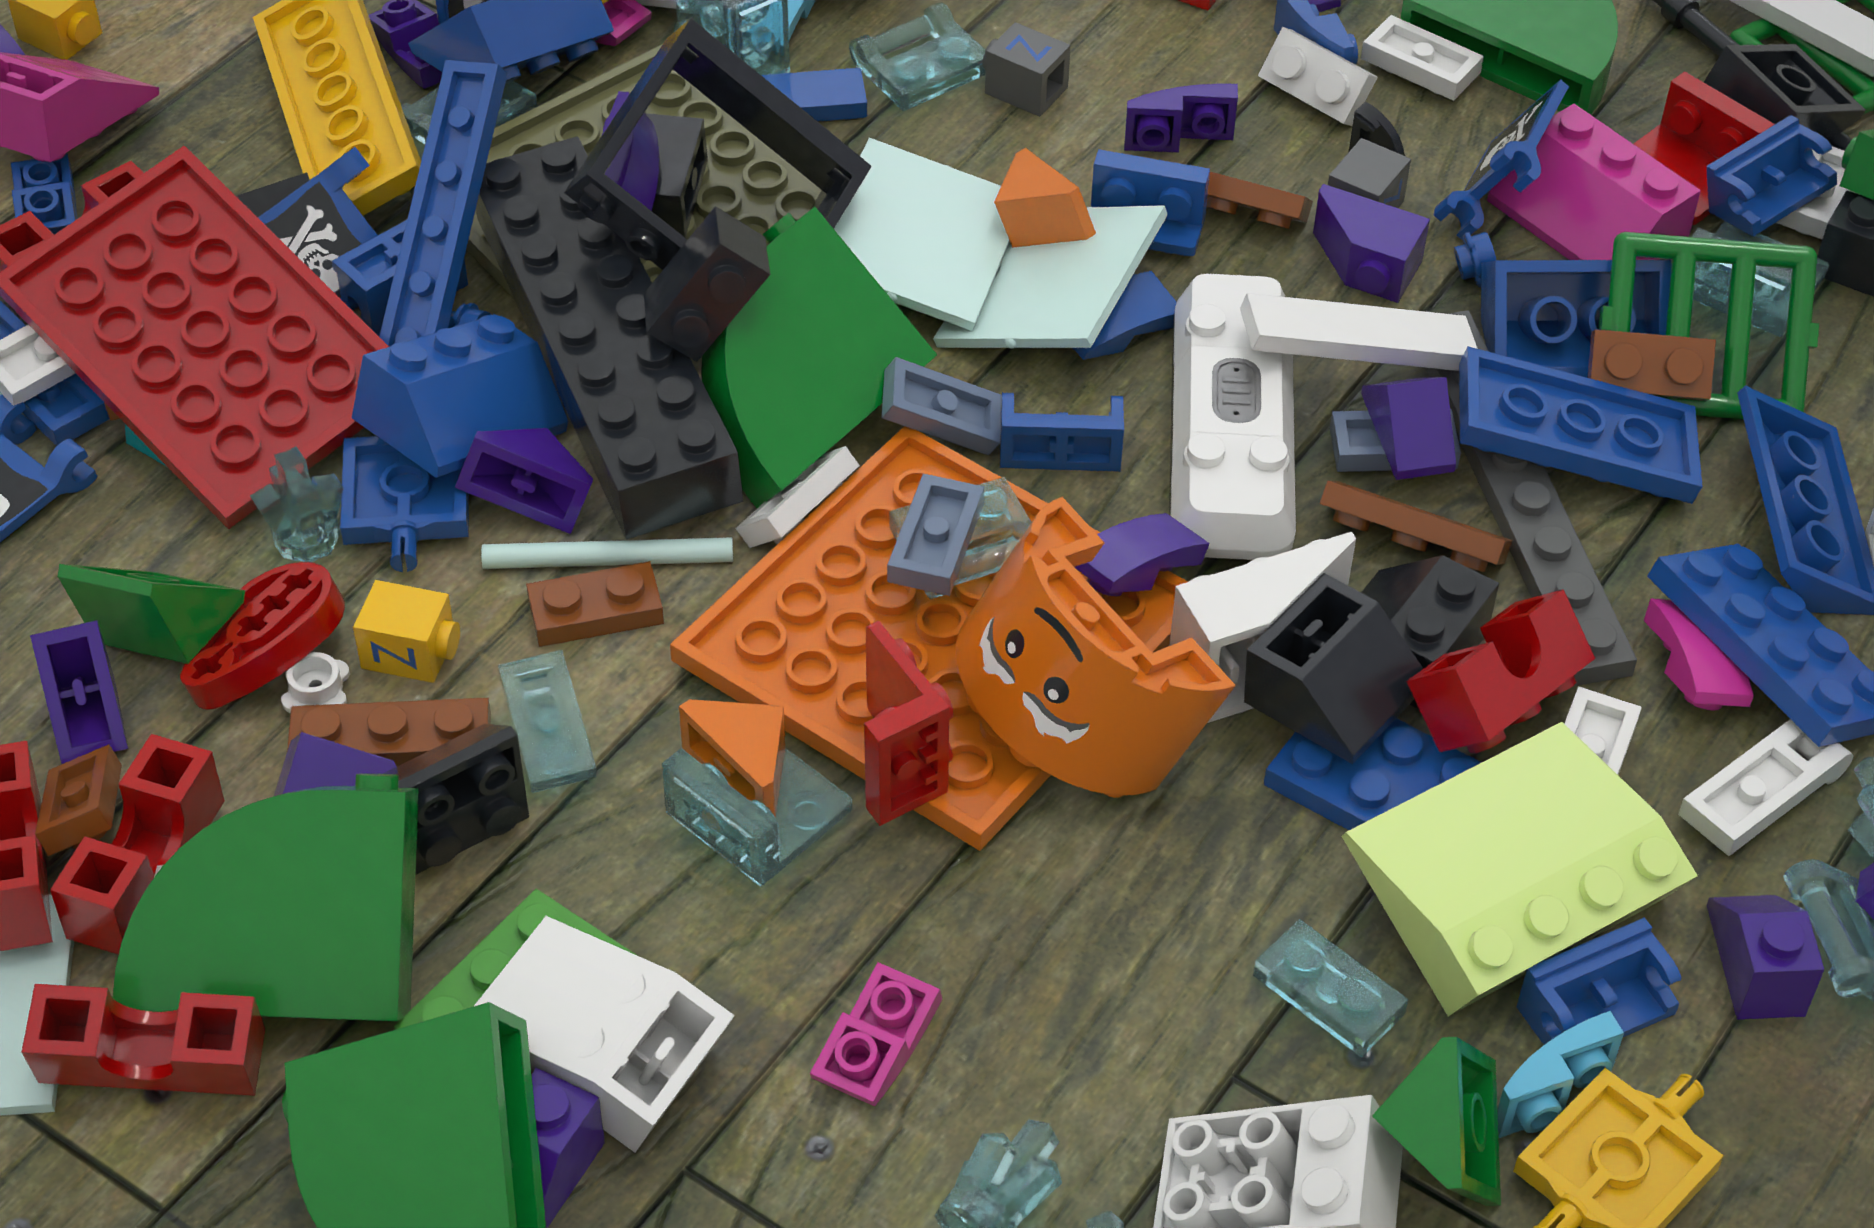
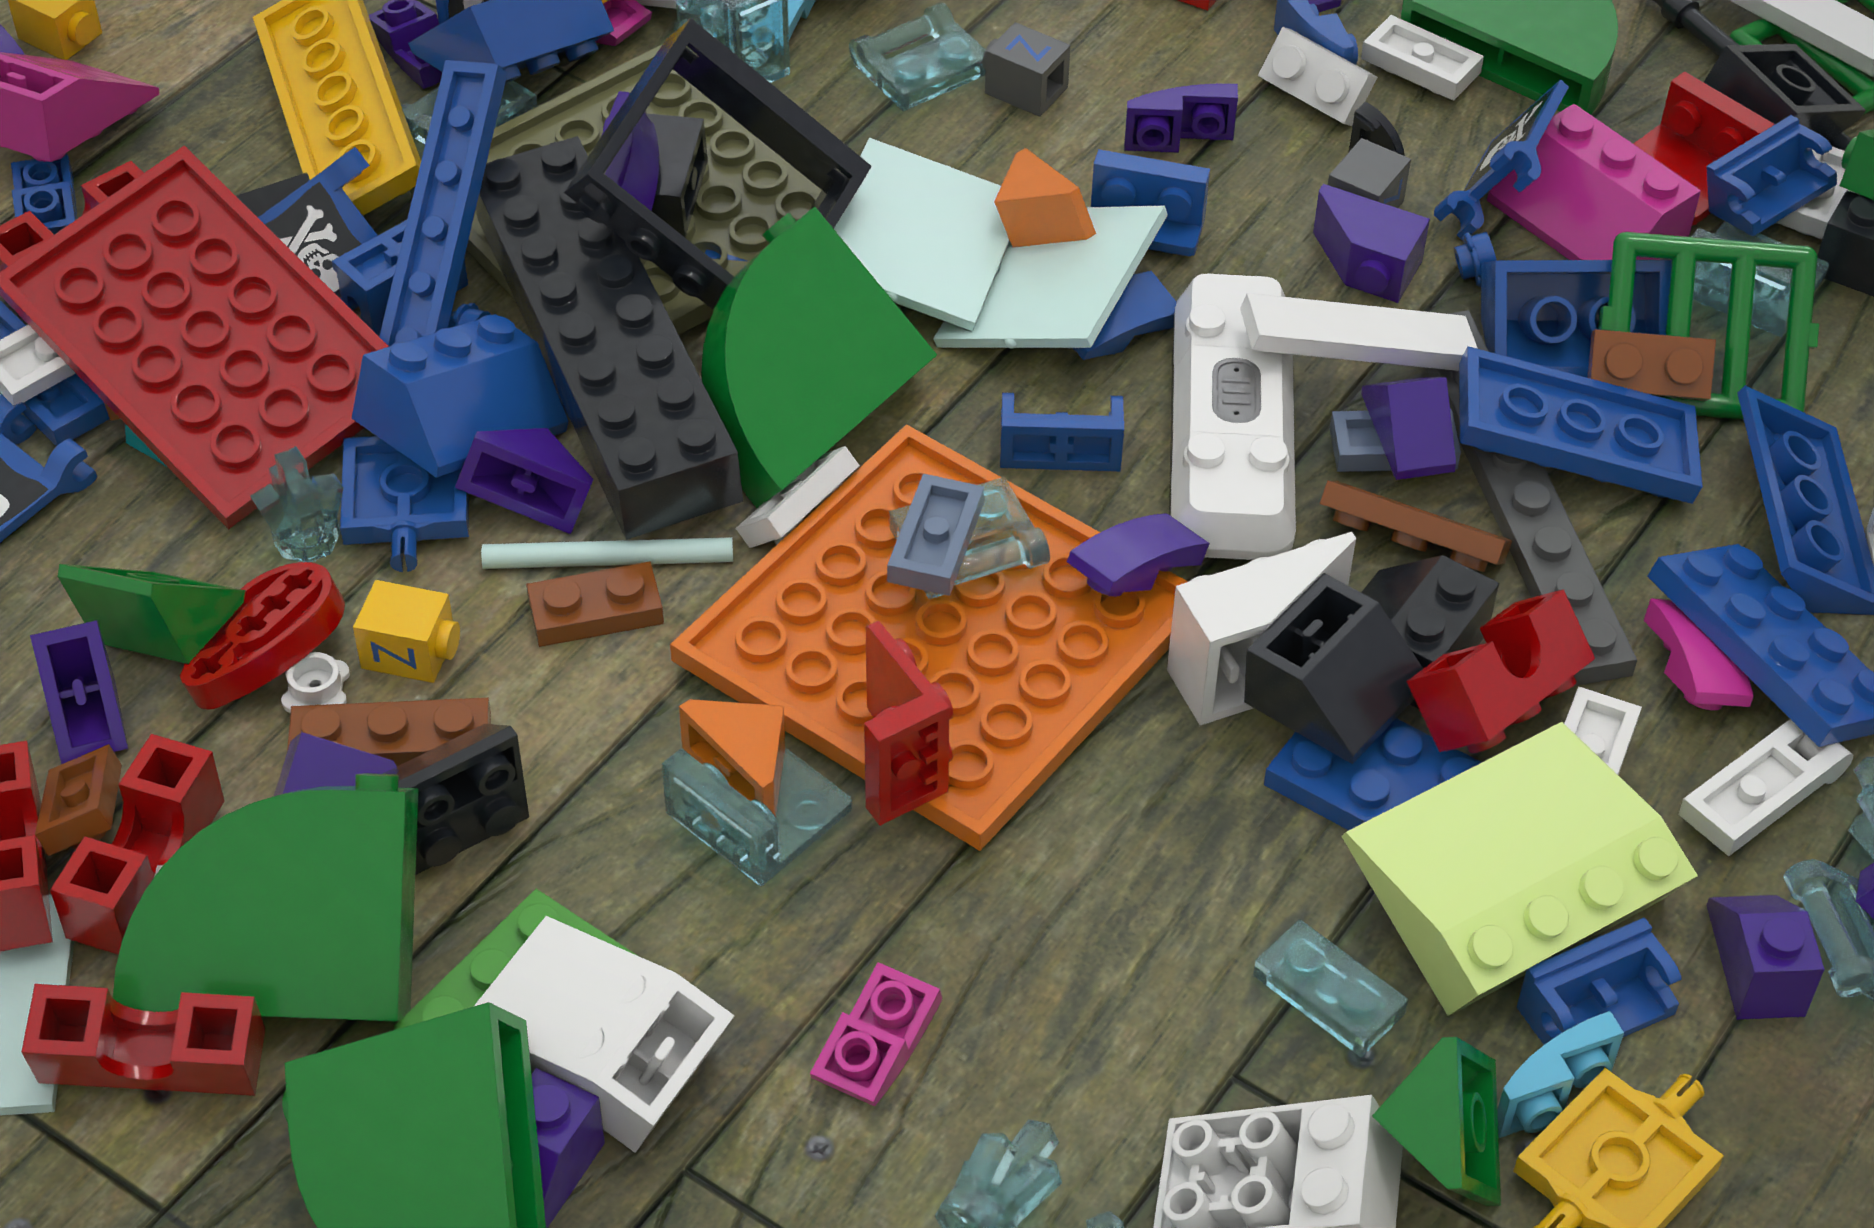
clear light blue plate [498,650,596,793] -> none
black brick [643,206,771,362] -> none
tile [761,68,867,121] -> none
sand blue plate [882,357,1002,455] -> none
orange cylinder [956,497,1236,798] -> none
dark orange plate [1206,172,1313,229] -> none

